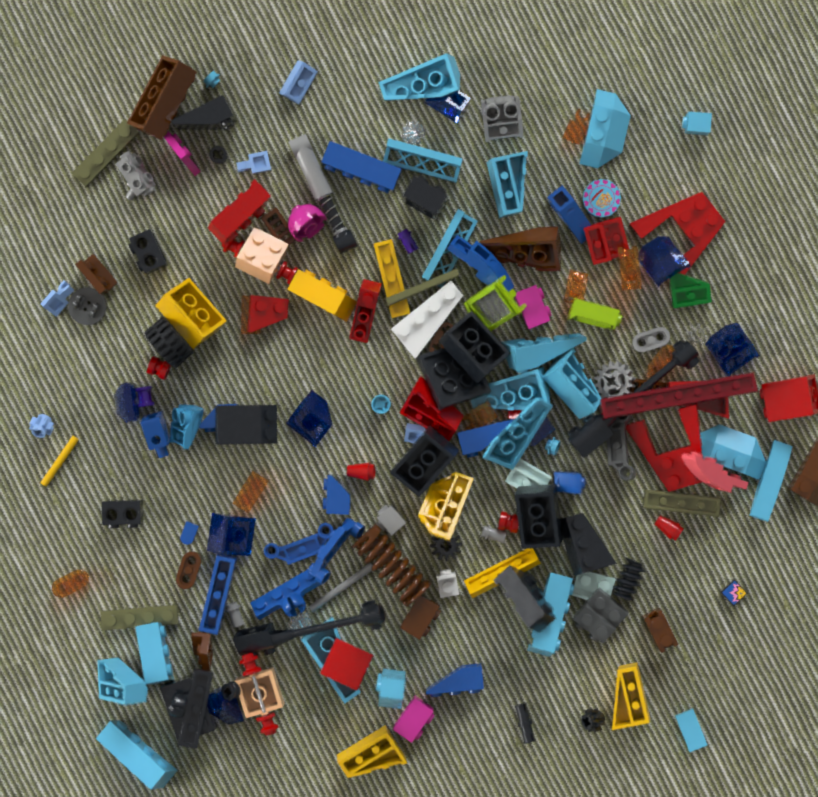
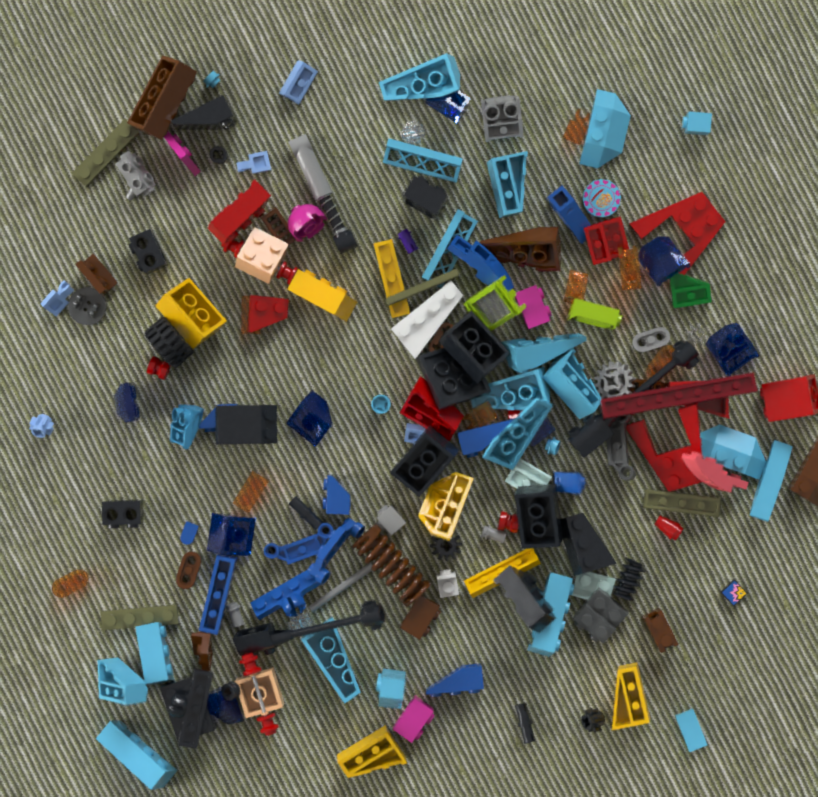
yellow bar [40,436,79,487] -> none
dark purple bush [135,386,155,407] -> none
blue torso [140,411,170,458] -> none
red slope [320,638,374,691] -> none
blue brick [321,141,402,194] -> none
red cone [347,462,376,481] -> none
red slope [349,279,382,343] -> none
none -> black pin [288,496,324,531]

